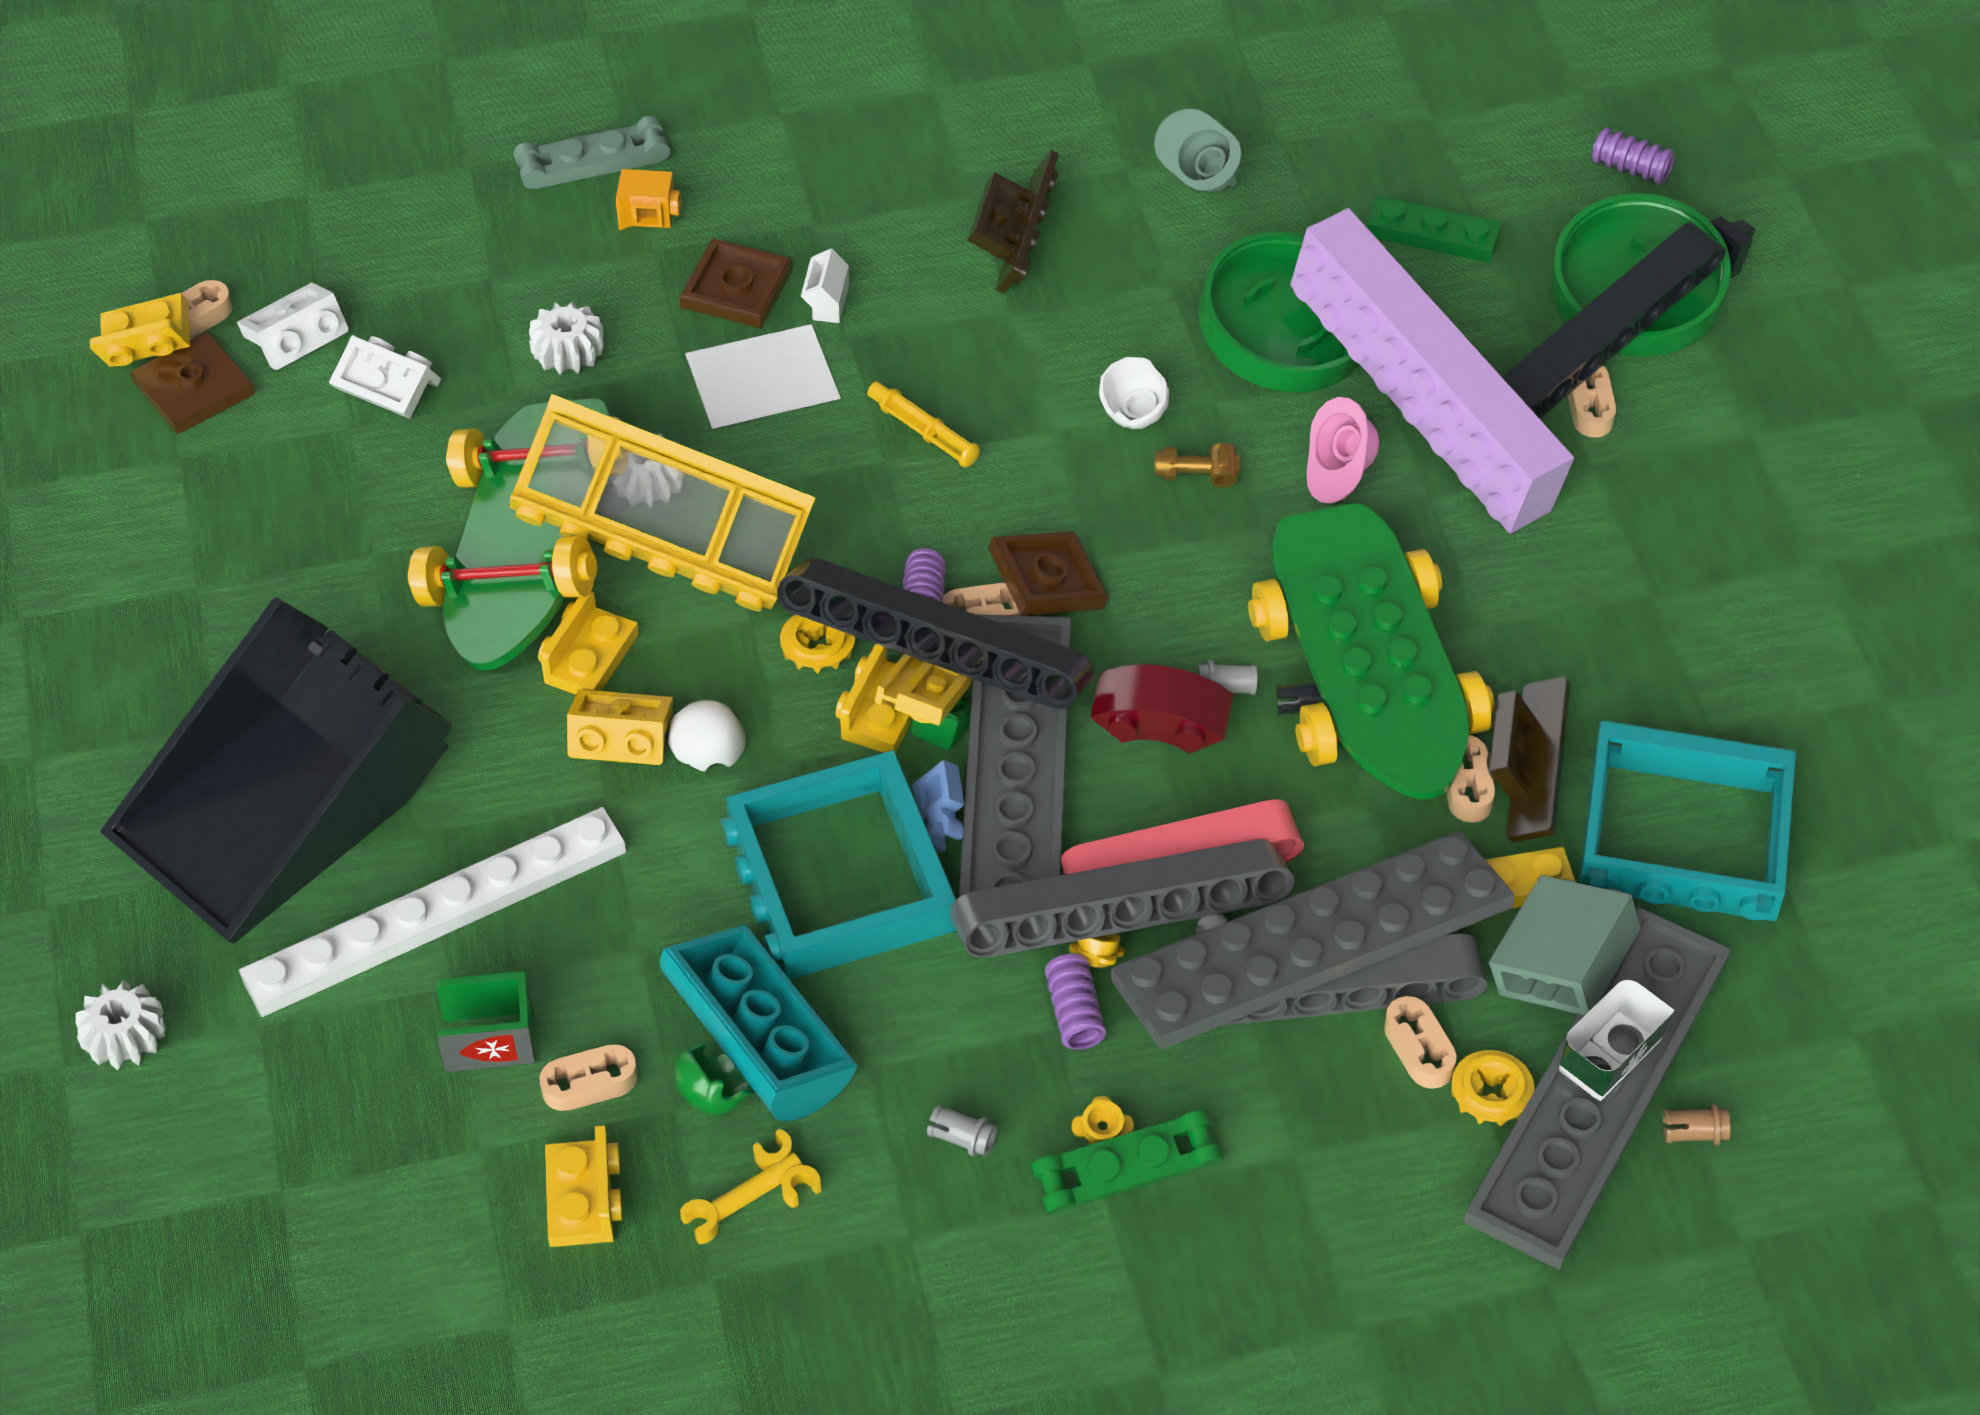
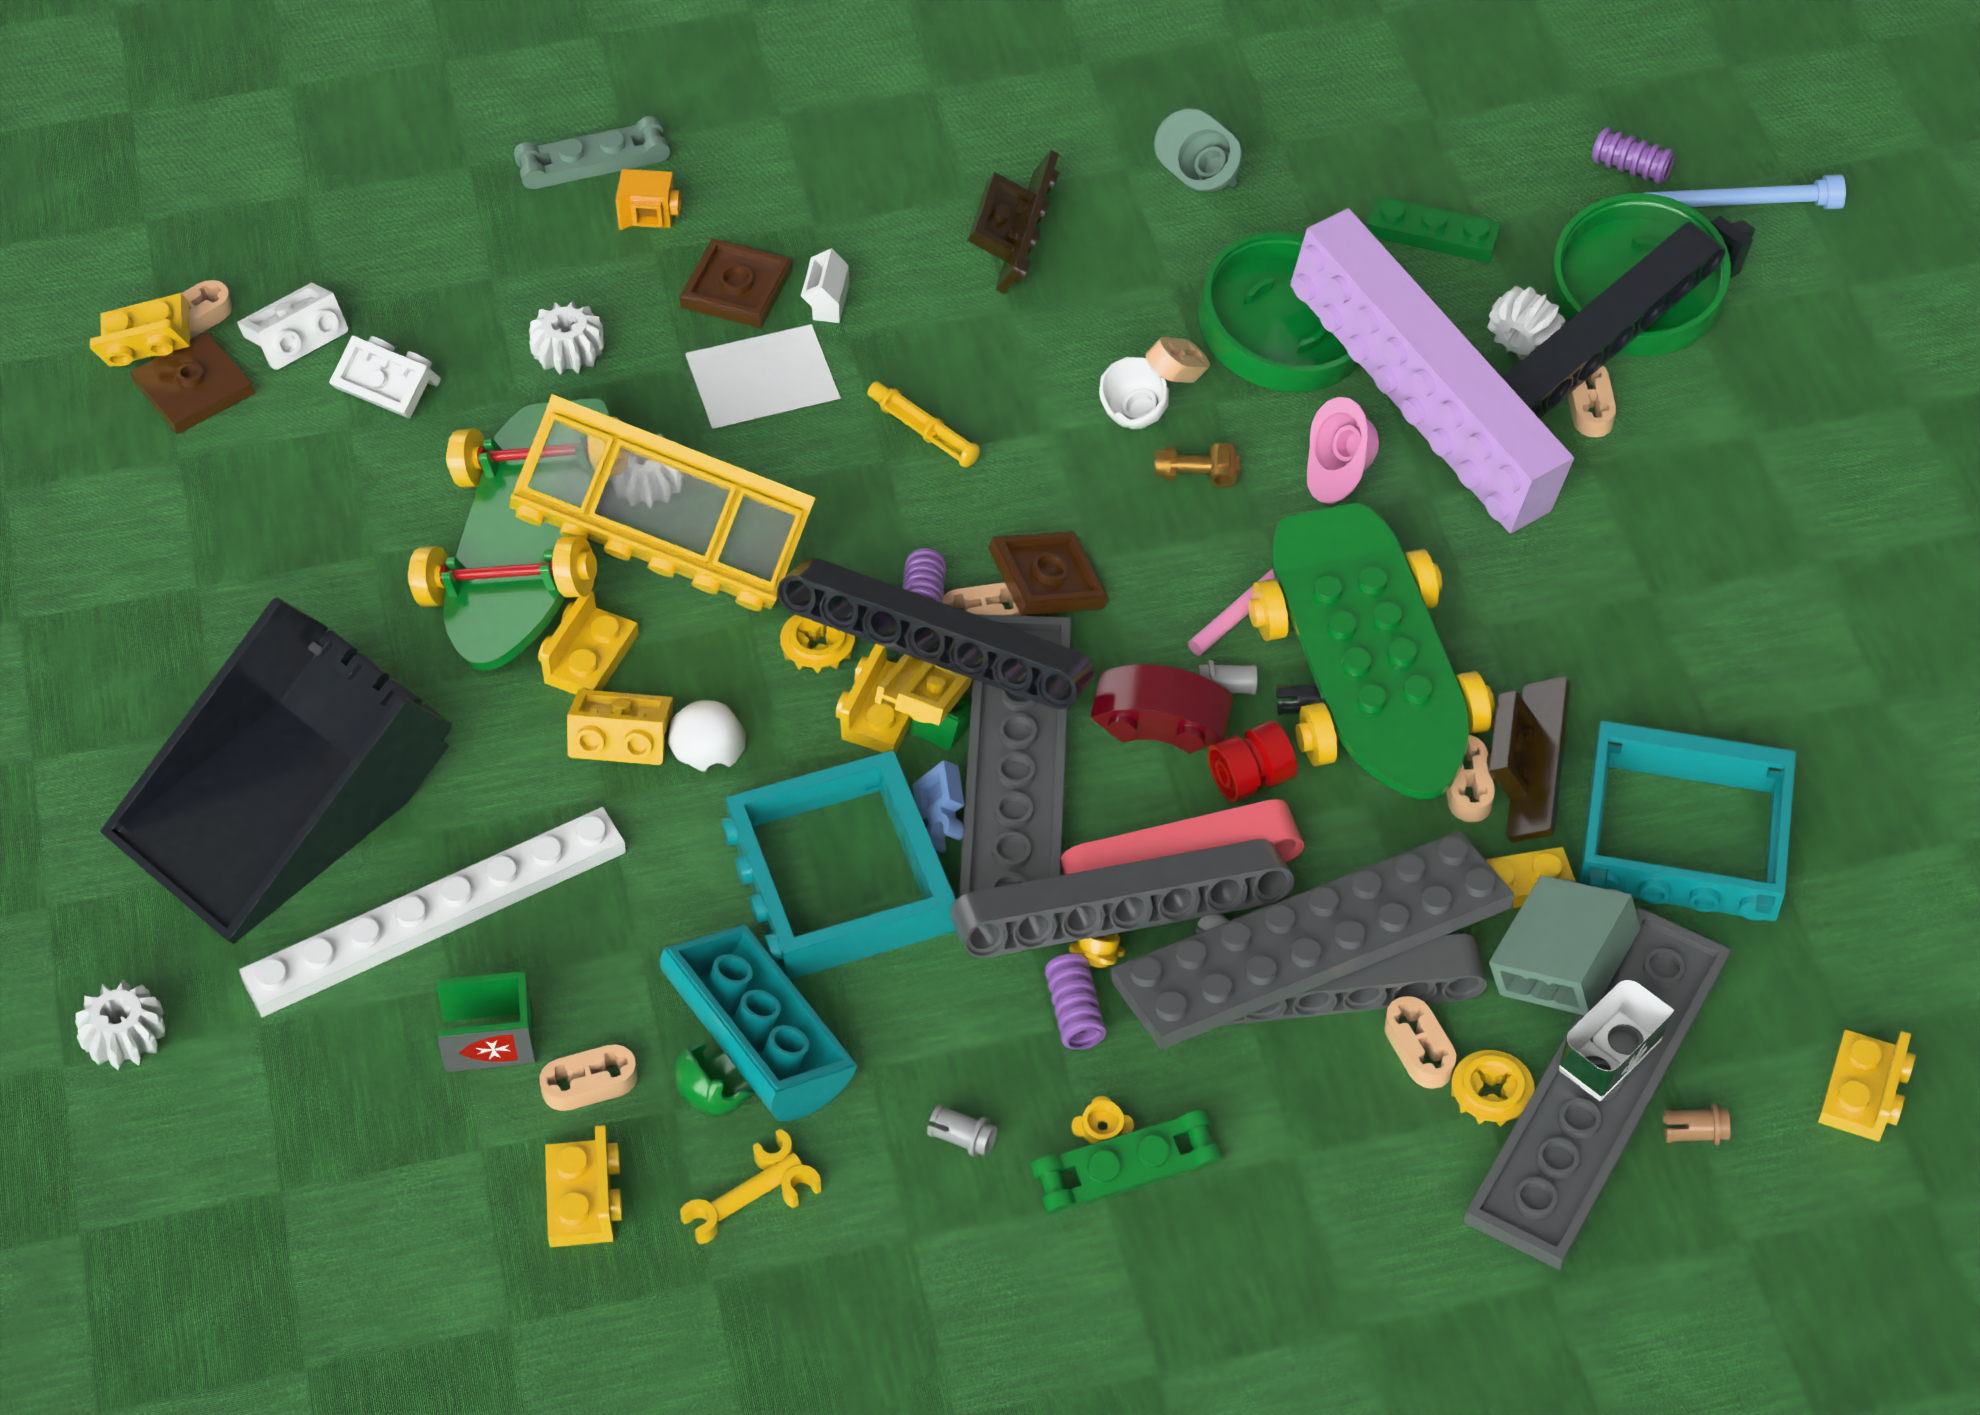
none -> light nougat beam [1145,337,1210,383]
none -> bright pink bar [1188,568,1275,656]
none -> red wheel [1207,720,1297,804]
none -> white gear [1487,286,1566,360]
none -> light blue piece [1644,174,1846,209]
none -> yellow bracket [1818,1029,1916,1142]

